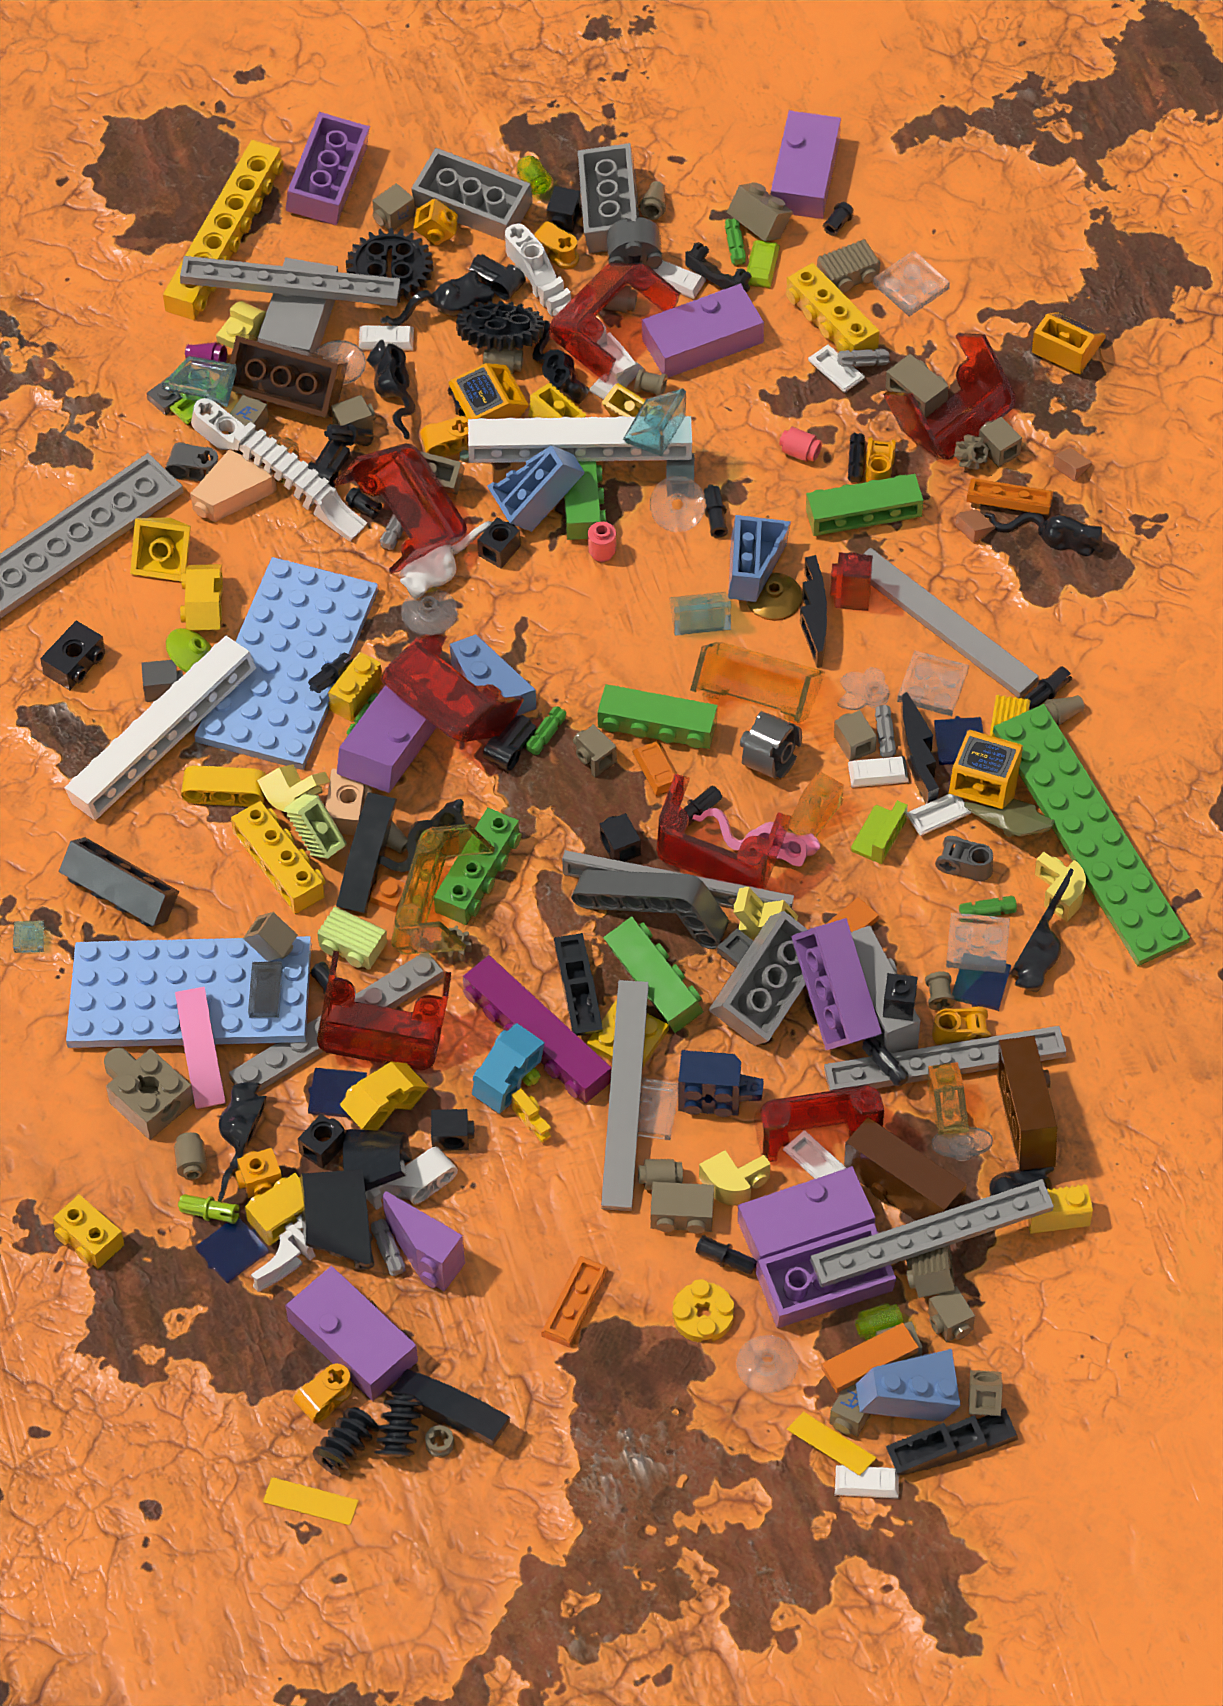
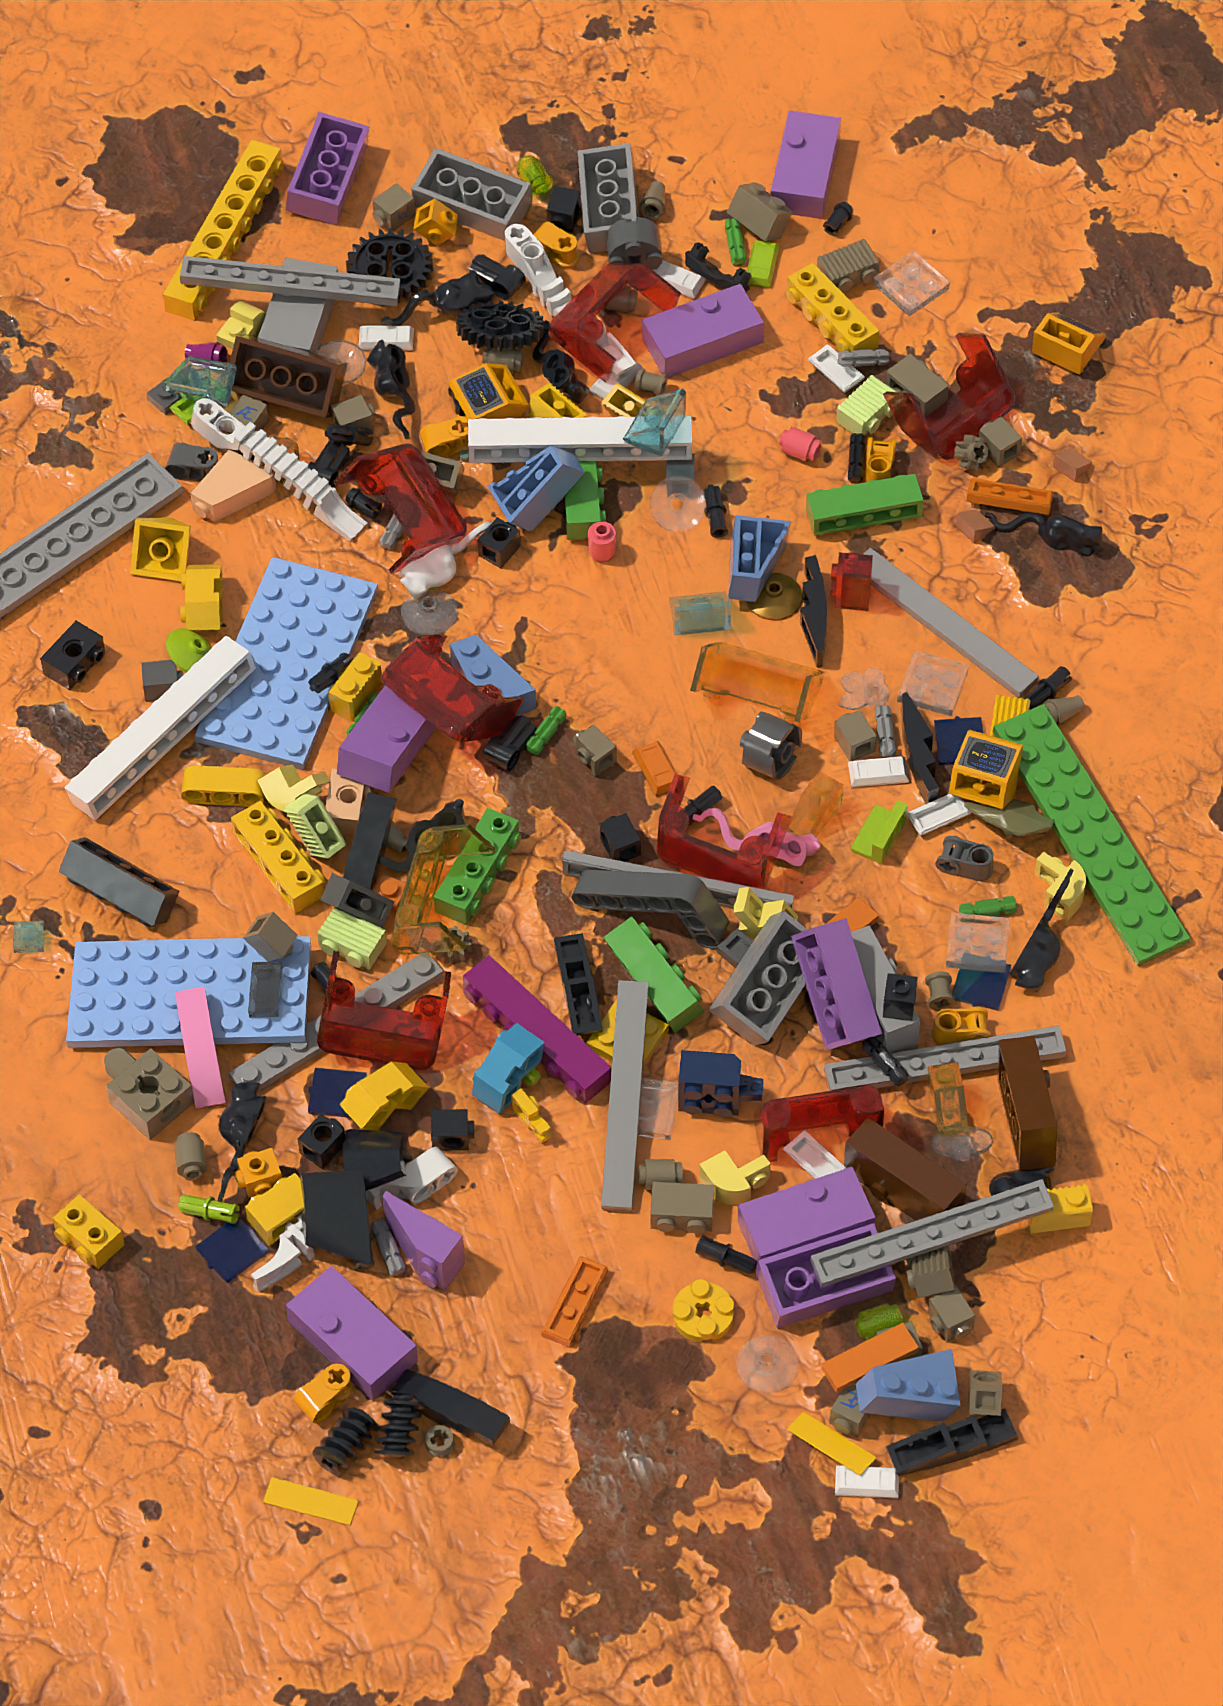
bright green brick [597,684,718,749] -> none
none -> dark grey slope [320,873,395,928]
none -> yellowish green brick [836,375,898,436]

